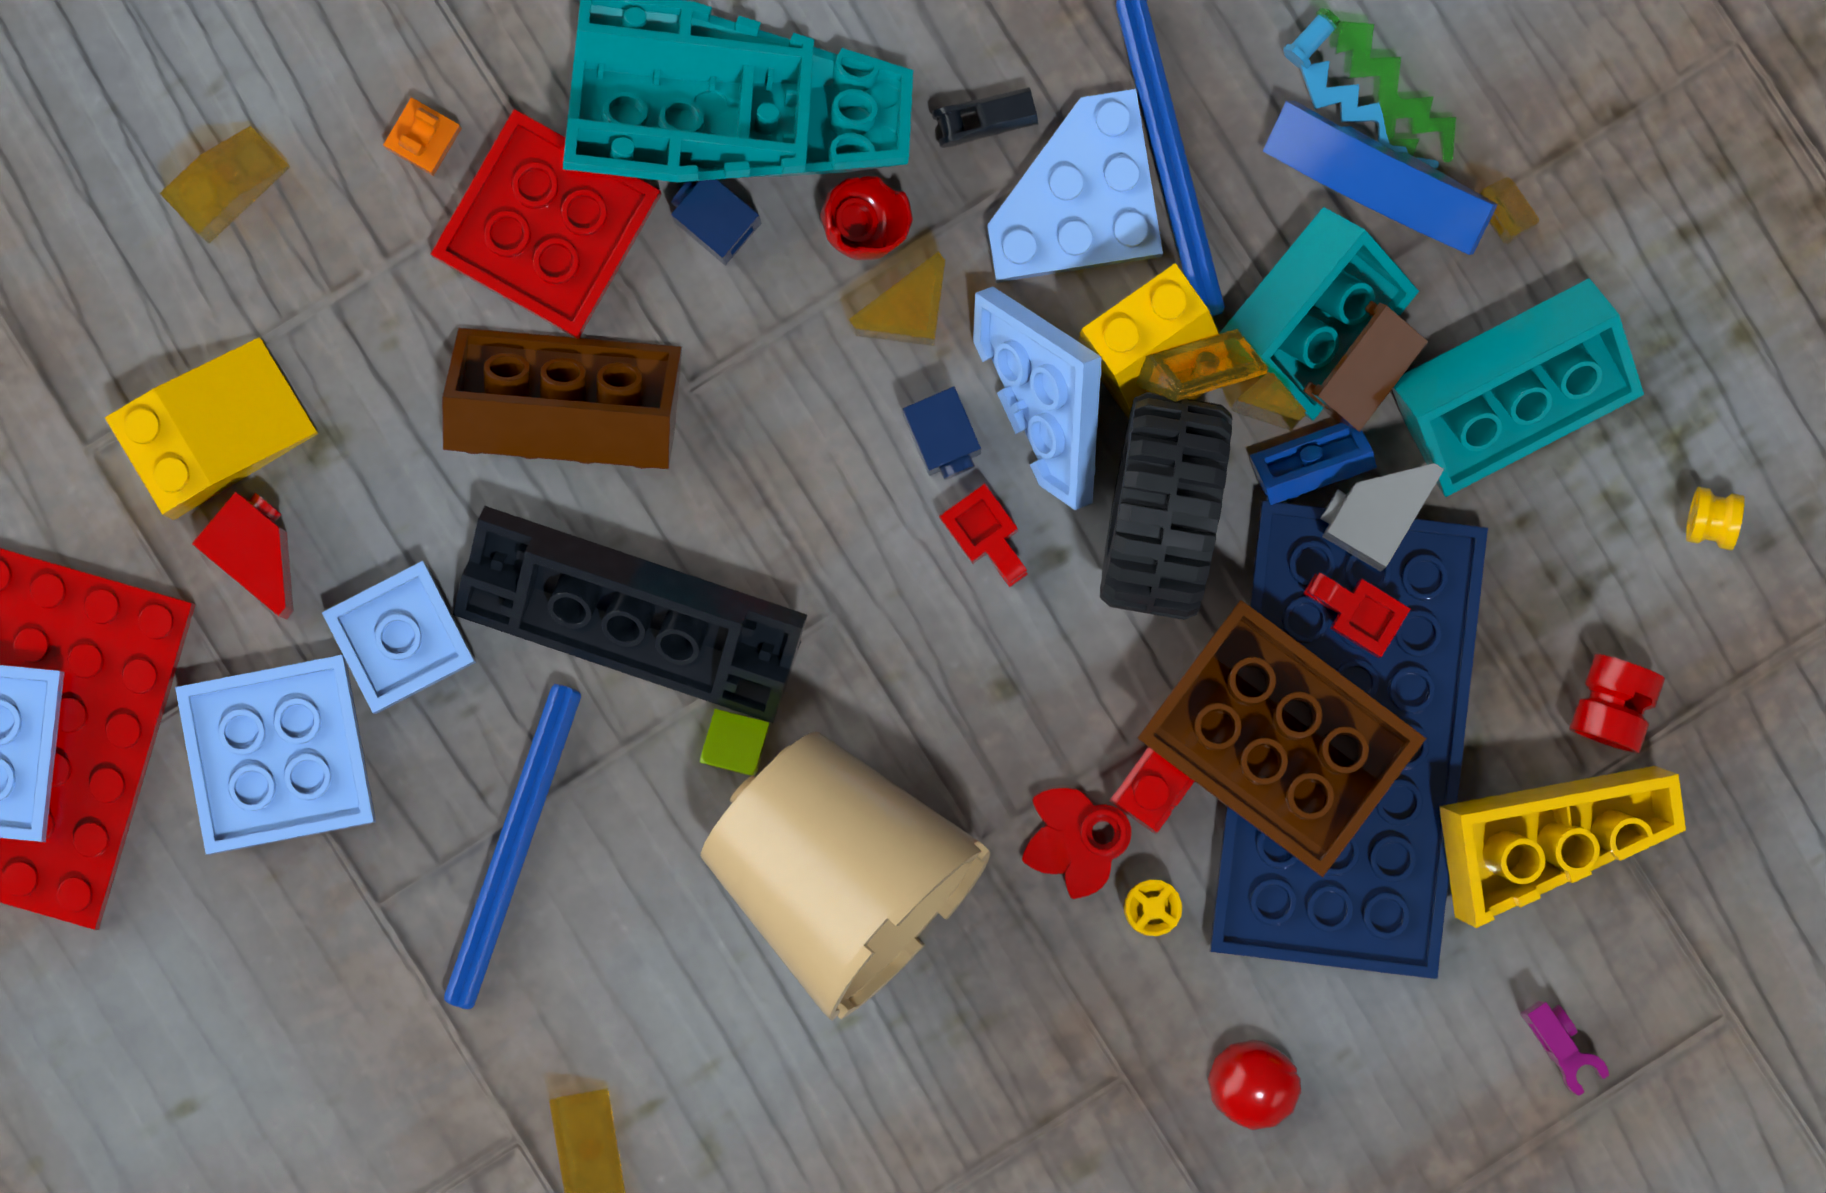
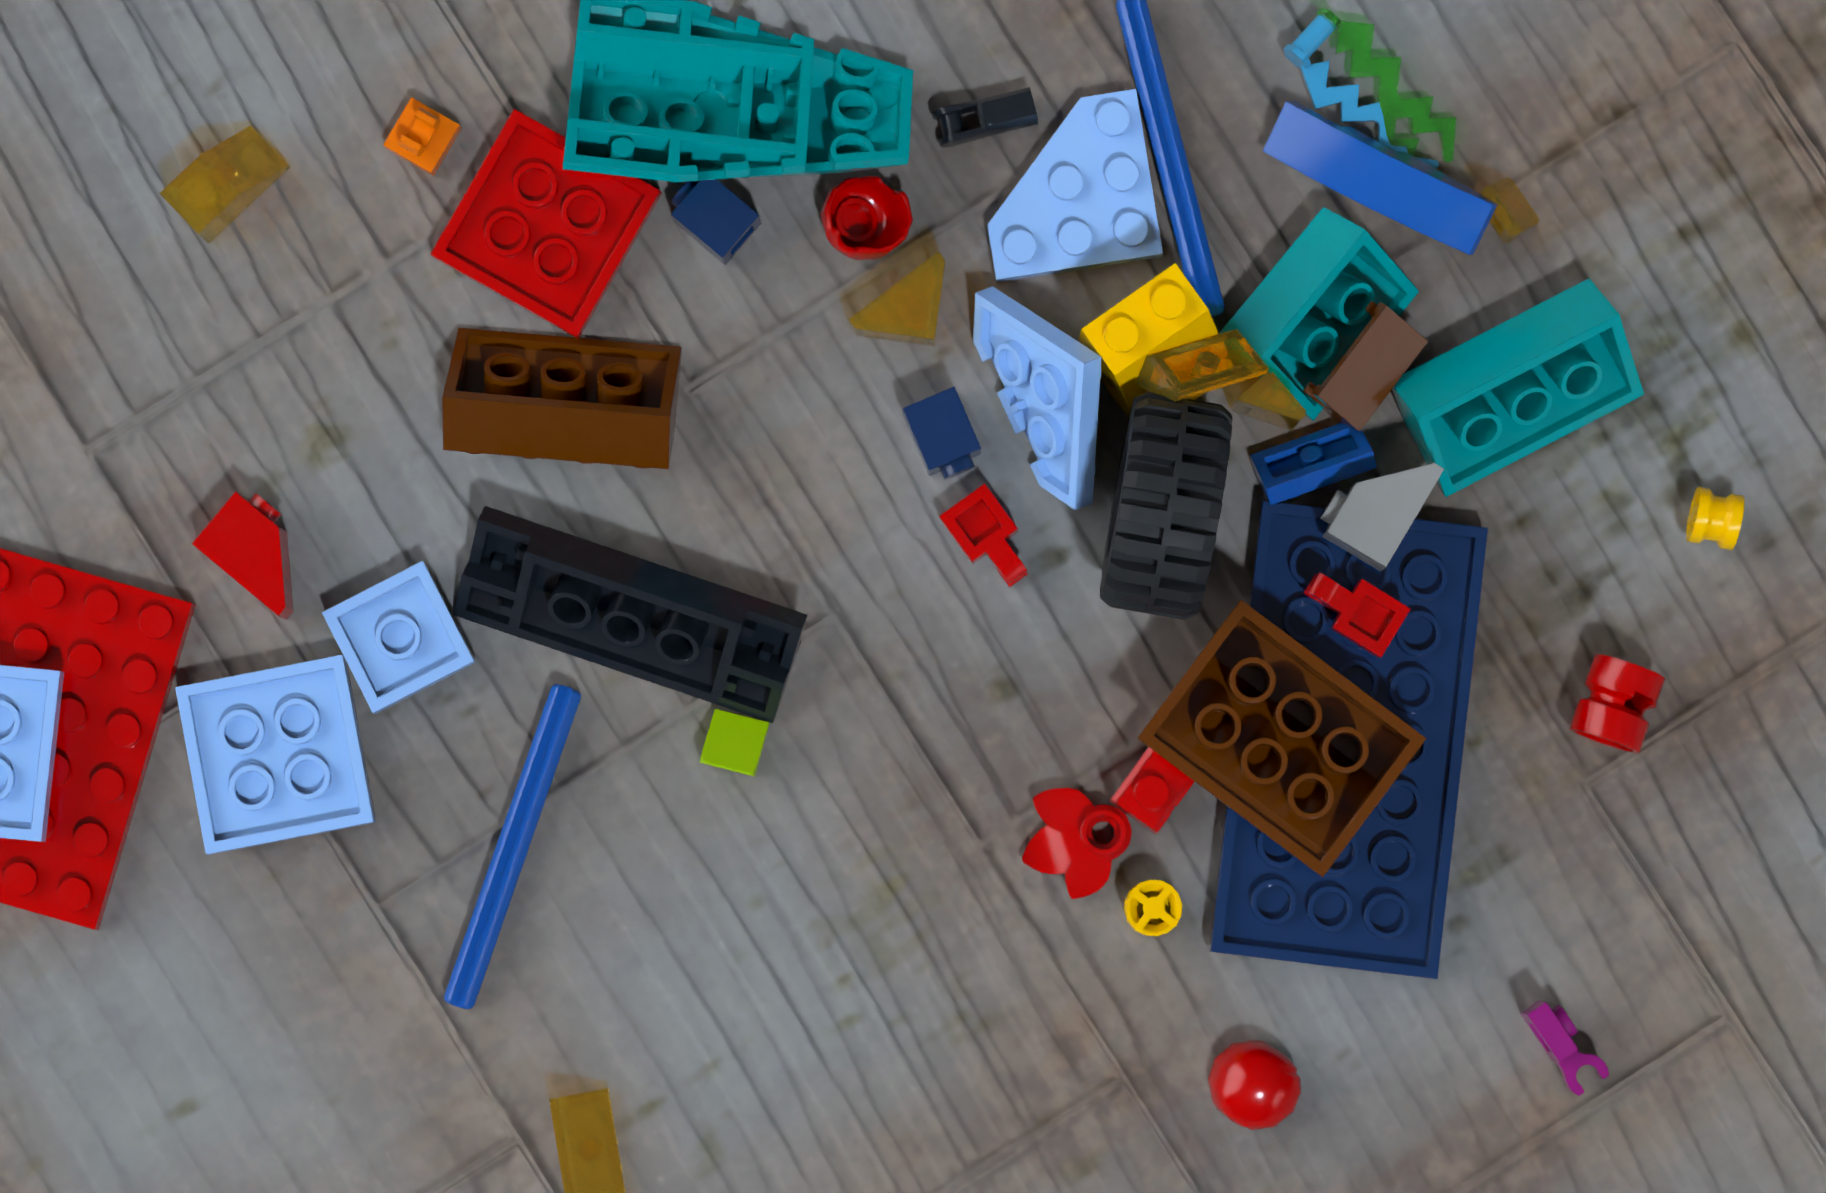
yellow slope [105,337,319,520] -> none
tan cone [701,732,990,1021] -> none
yellow wedge [1439,766,1686,928] -> none

